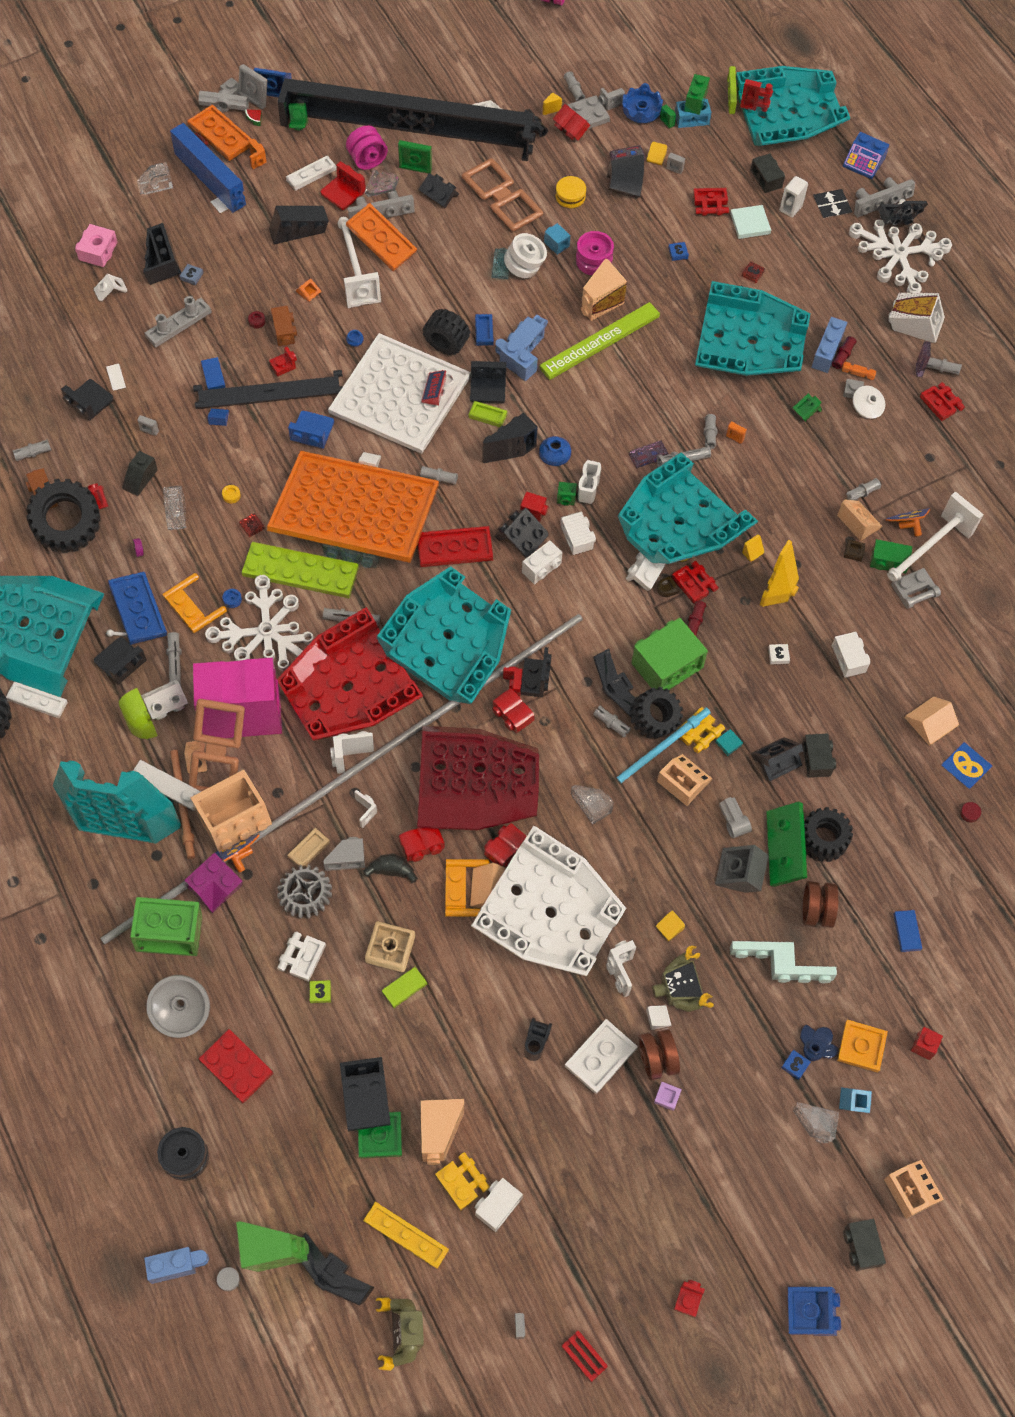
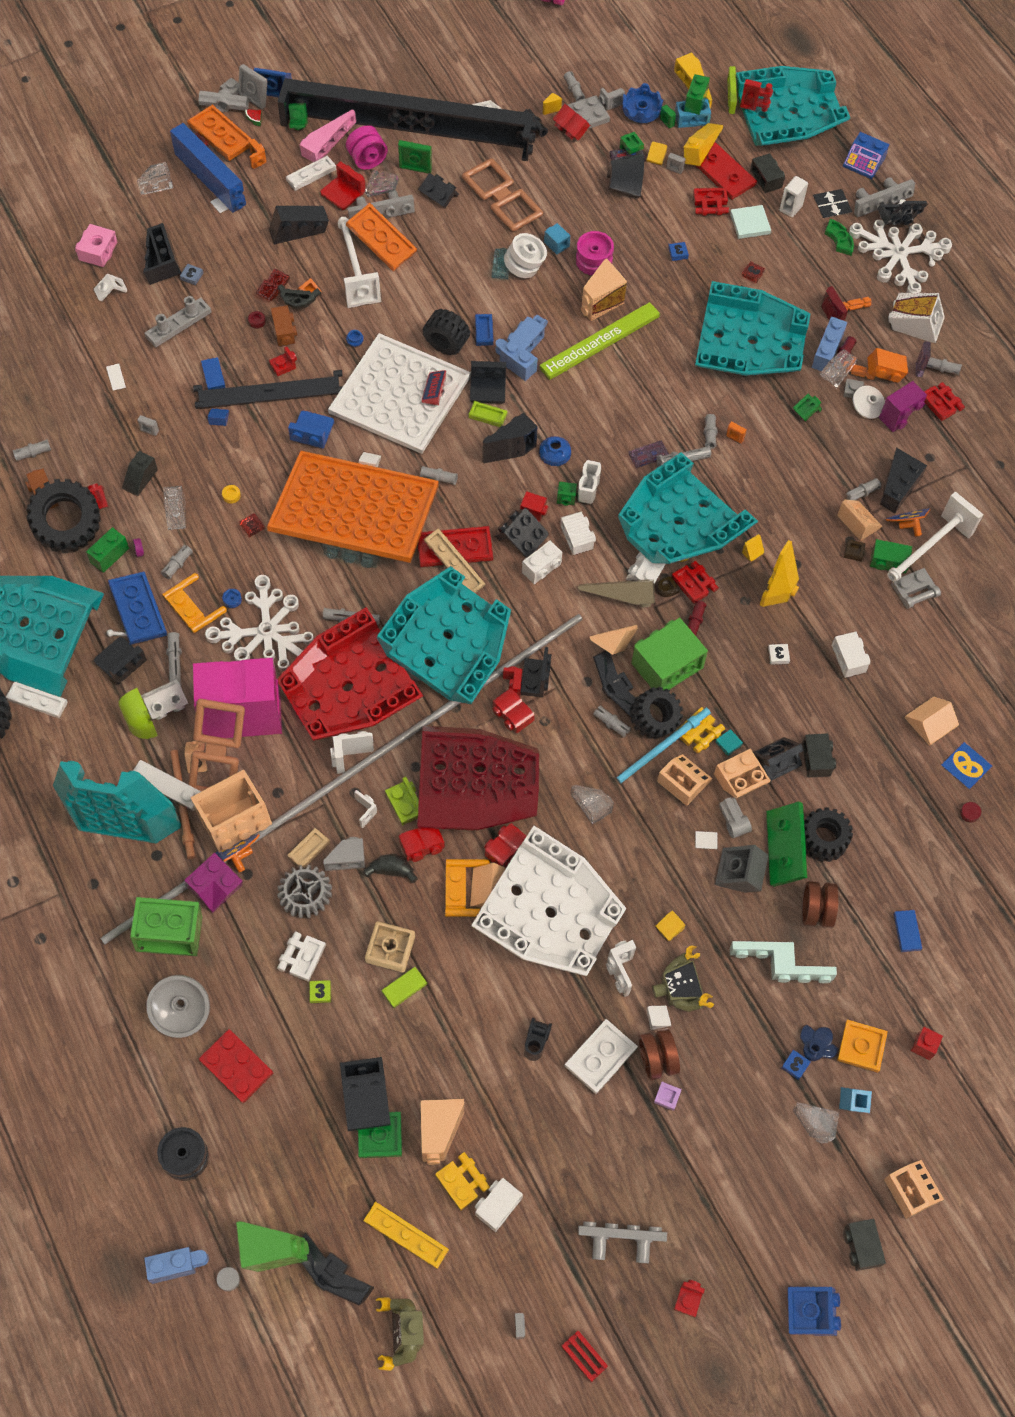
black bracket [61,379,114,421] -> none
lime plate [242,542,359,598] -> none
yellow head [555,176,586,208] -> none
none -> green brick [86,527,129,573]
none -> light grey pin [161,545,193,579]
none -> clear red slope [256,268,290,301]
none -> pearl dark grey piece [277,284,322,309]
none -> bright pink slope [300,110,356,162]
none -> lime bracket [385,777,419,826]
none -> tan tile [424,528,485,593]
none -> dark tan slope [578,579,655,607]
none -> light grey plate [578,1221,667,1263]
none -> light nougat slope [590,625,638,655]
none -> green bracket [620,132,644,154]
none -> yellow slope [674,53,712,110]
none -> yellow slope [684,123,723,166]
none -> red plate [695,142,757,200]
none -> white sticker [696,831,717,849]
none -> light nougat slope [714,749,771,799]
none -> clear slope [819,349,858,388]
none -> dark red slope [821,286,848,321]
none -> green tile [825,219,854,256]
none -> orange axle [843,297,871,311]
none -> orange brick [867,348,908,383]
none -> magenta slope [879,381,927,432]
none -> black wedge [880,447,927,513]

